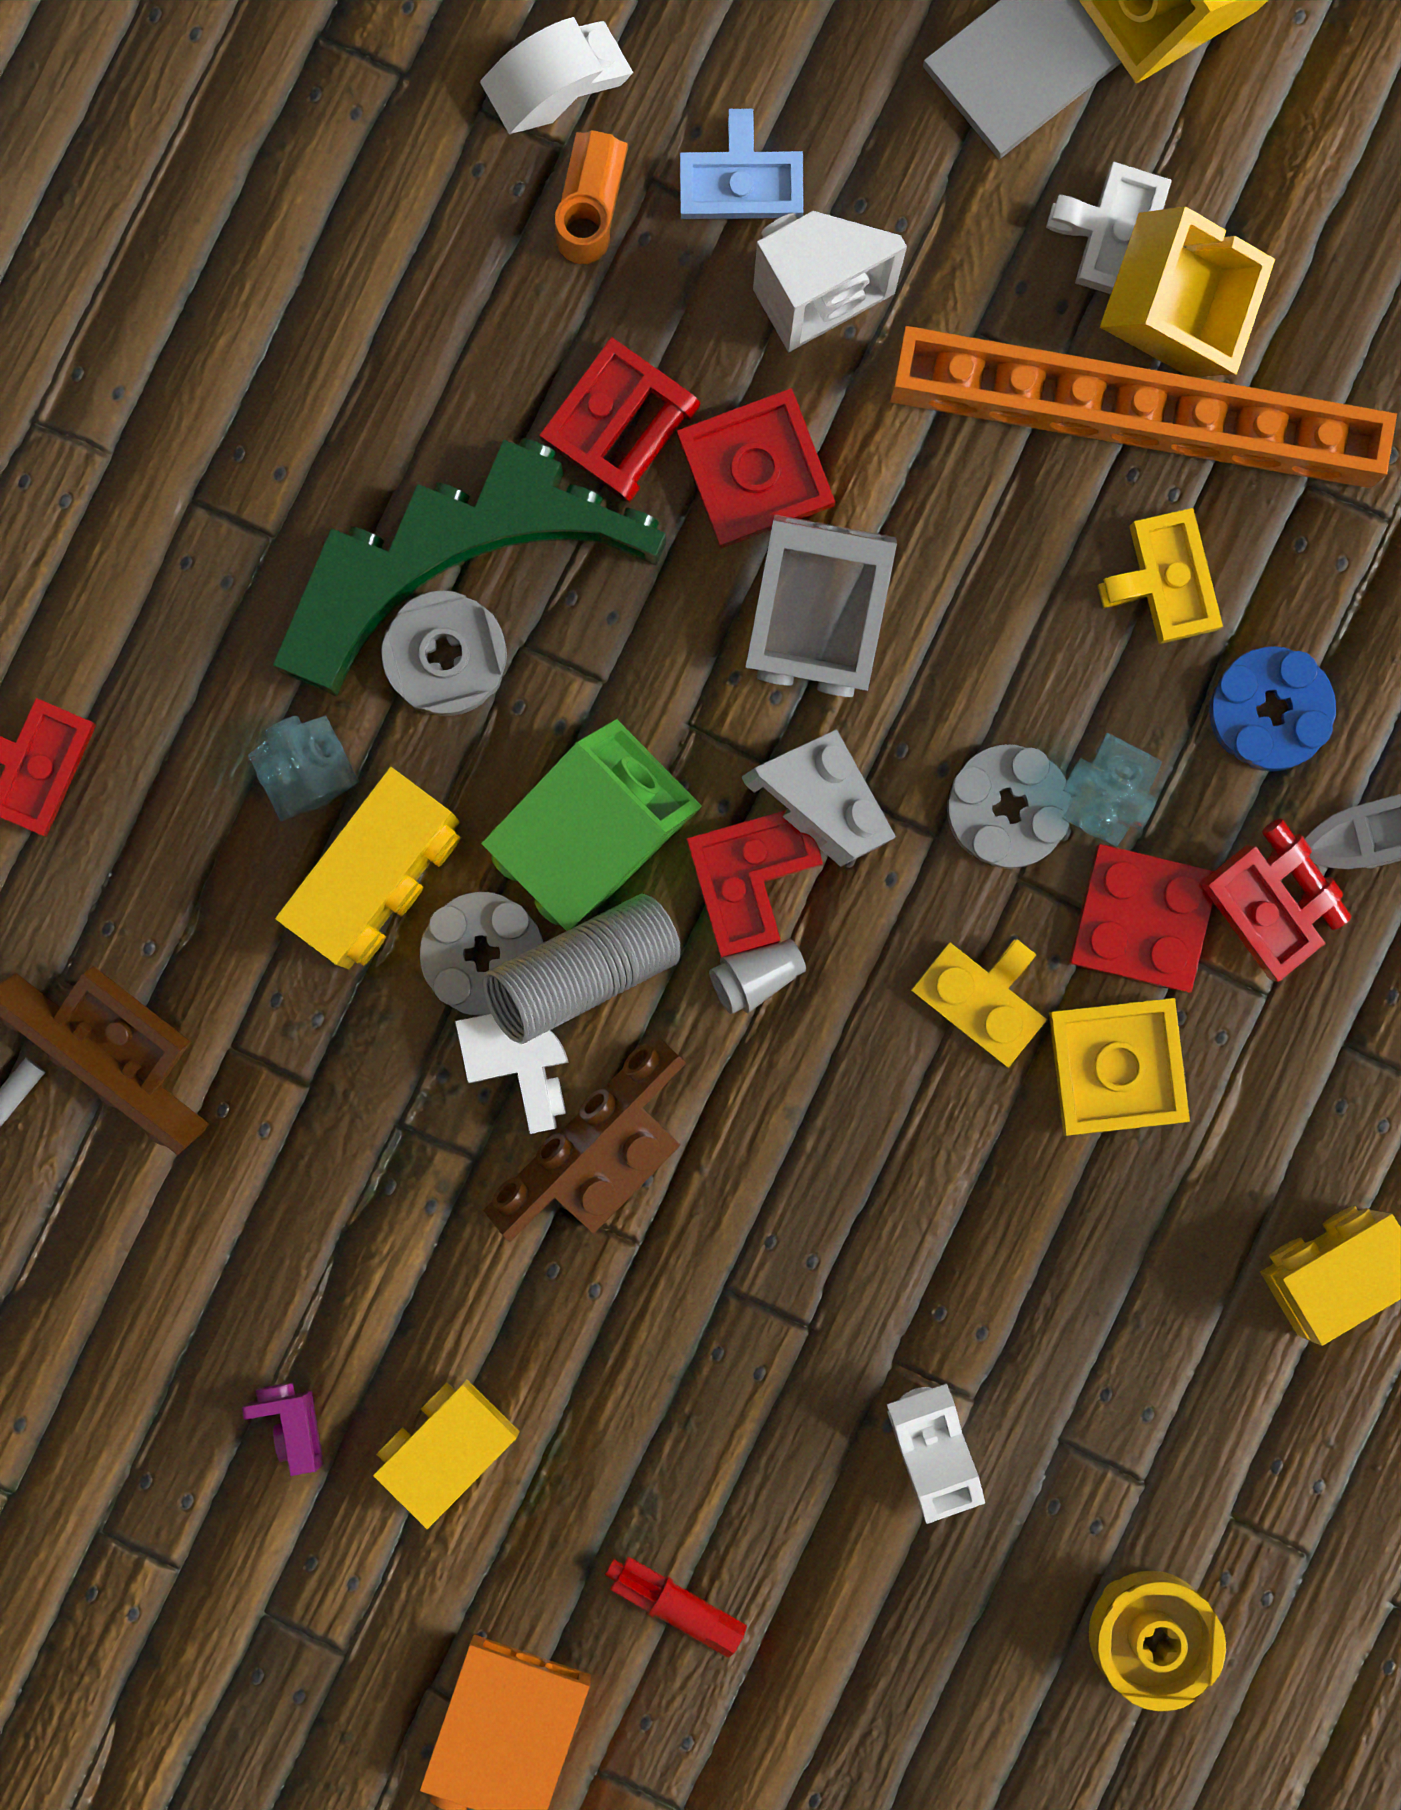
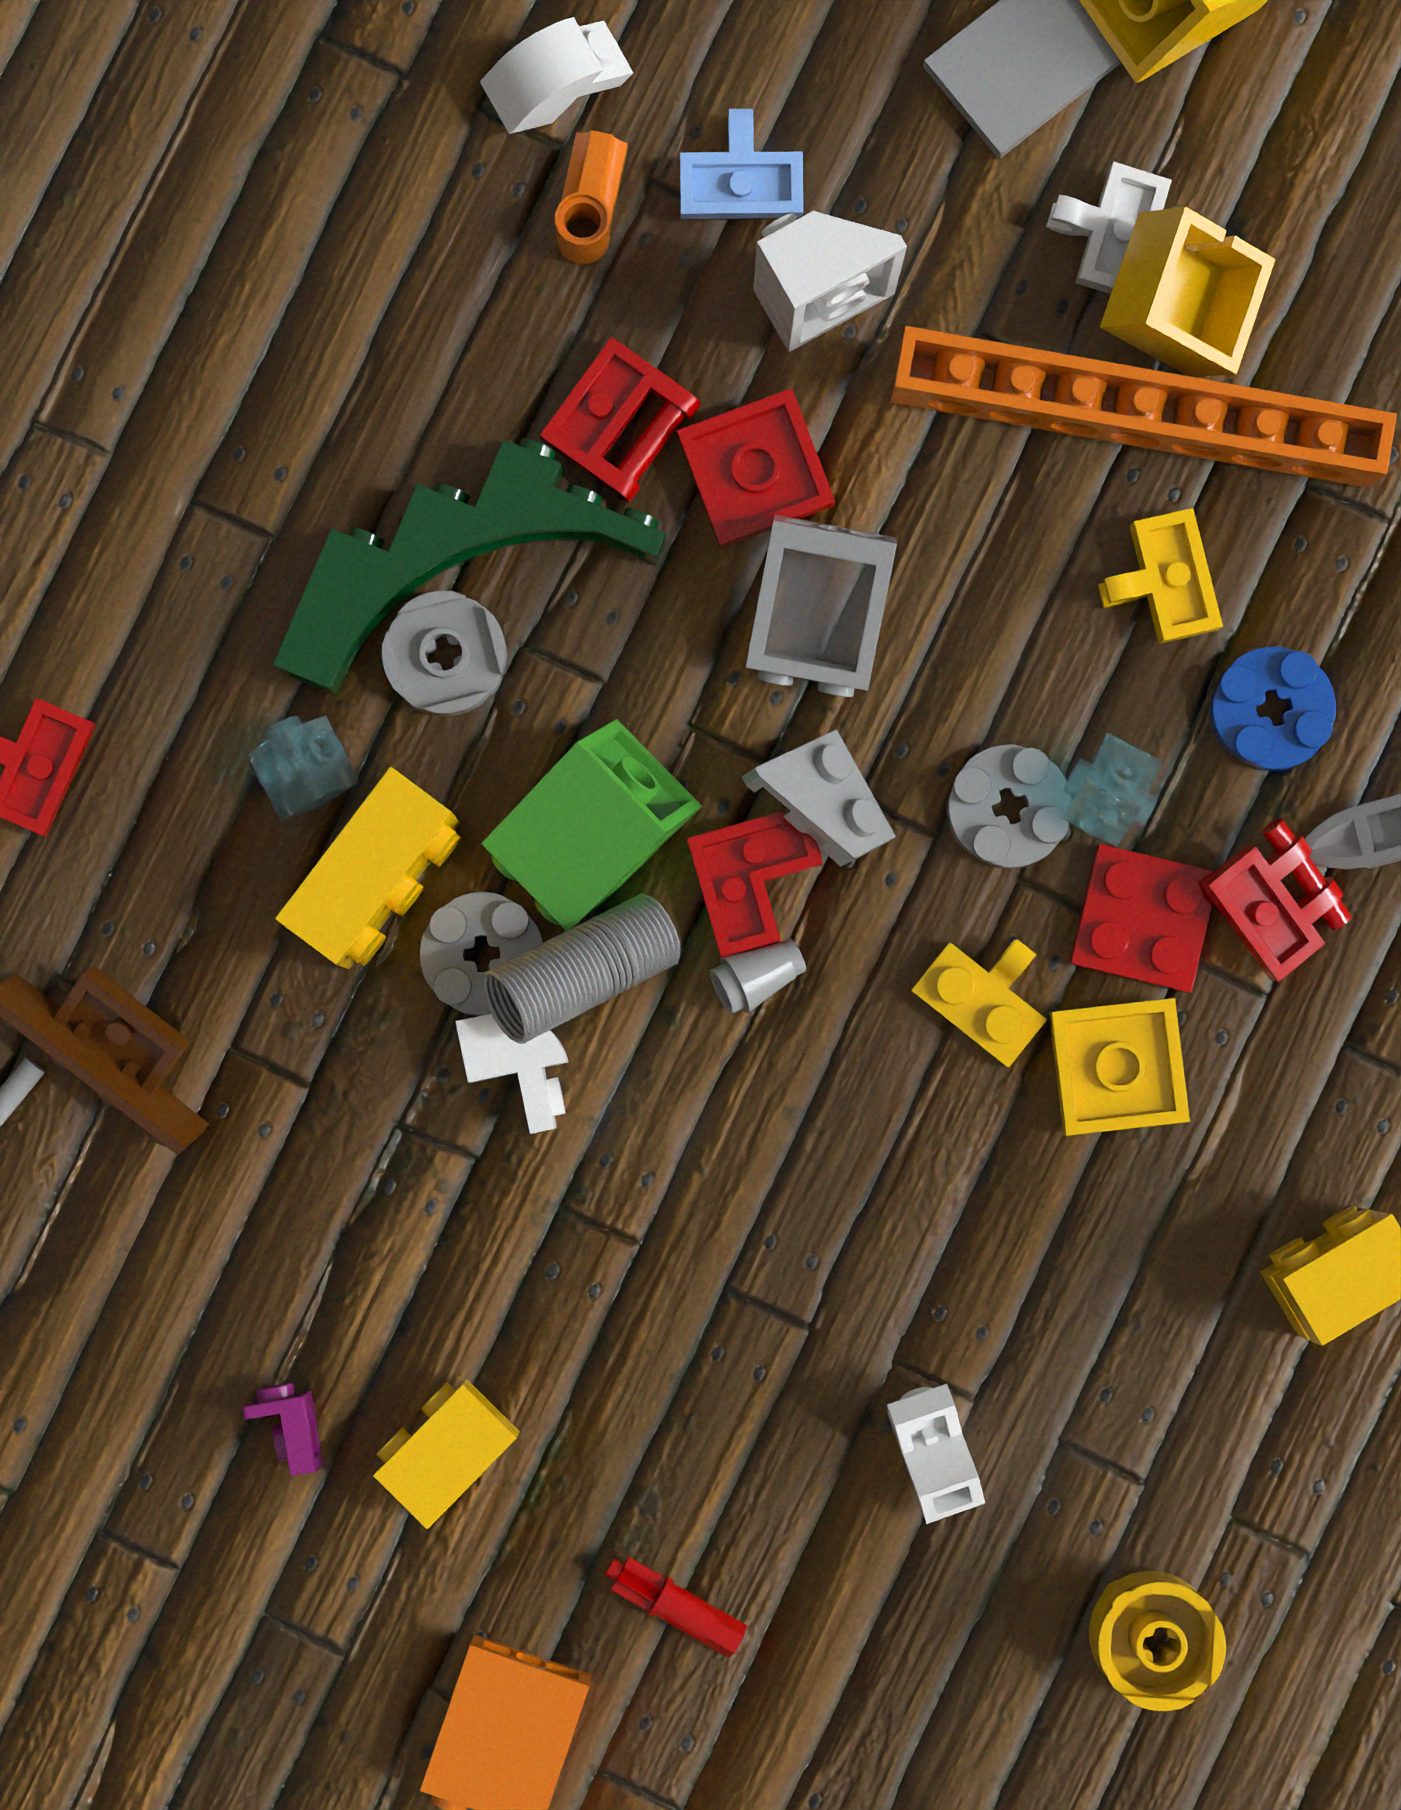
reddish brown bracket [483,1034,686,1242] -> none

